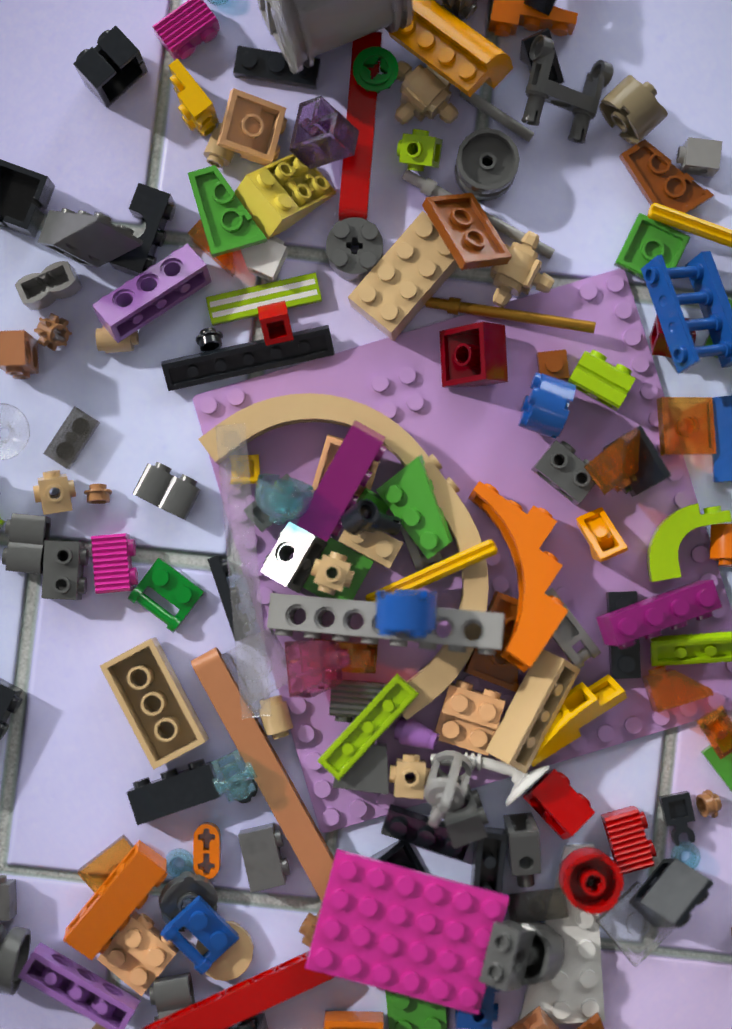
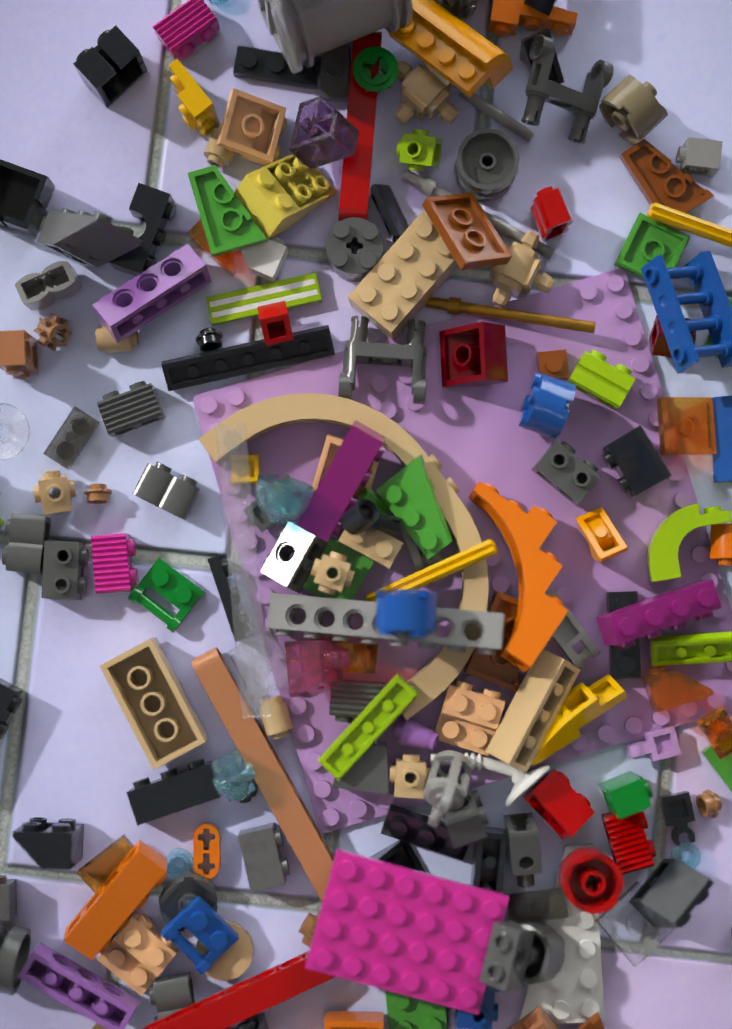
clear orange slope [584,428,640,495] -> none
none -> black slope [12,817,84,870]
none -> dark grey brick [97,381,166,437]
none -> dark grey plate [321,43,349,102]
none -> dark grey connector [338,316,427,405]
none -> black slope [370,184,409,243]
none -> red brick [530,186,573,242]
none -> green brick [598,771,653,819]
none -> lavender plate [625,725,681,761]

